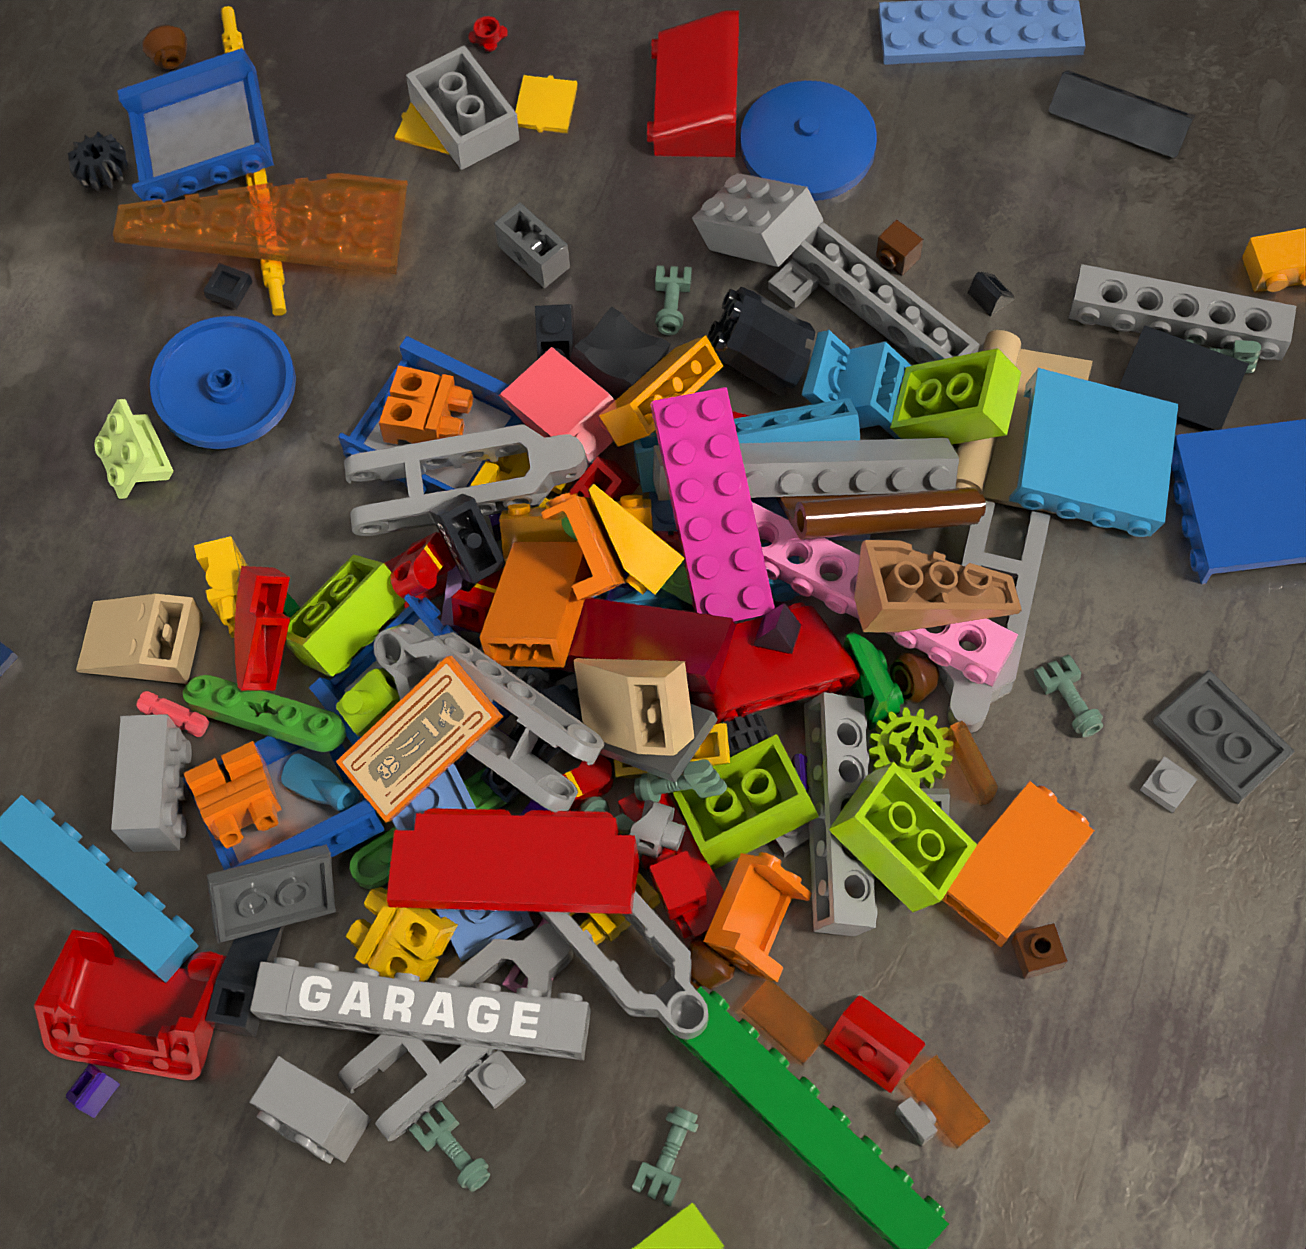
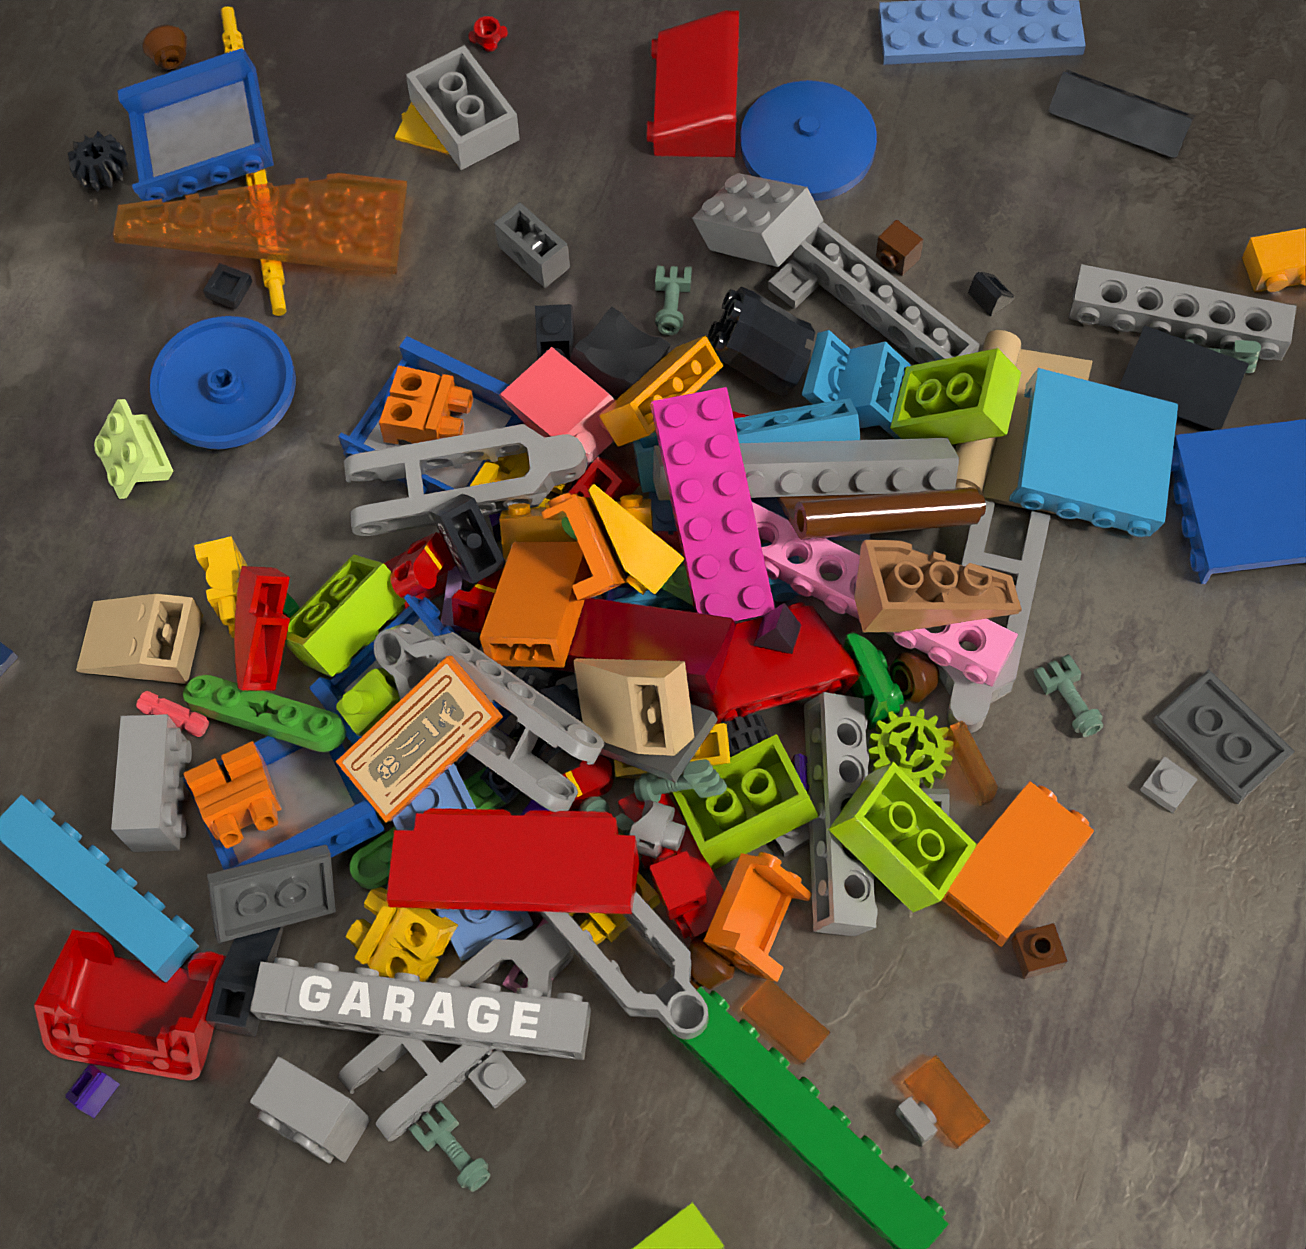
dark azure piece [281,753,360,813] -> none
yellow piece [515,75,578,133] -> none
sand green hinge [632,1106,699,1207] -> none
red panel [823,995,926,1094] -> none

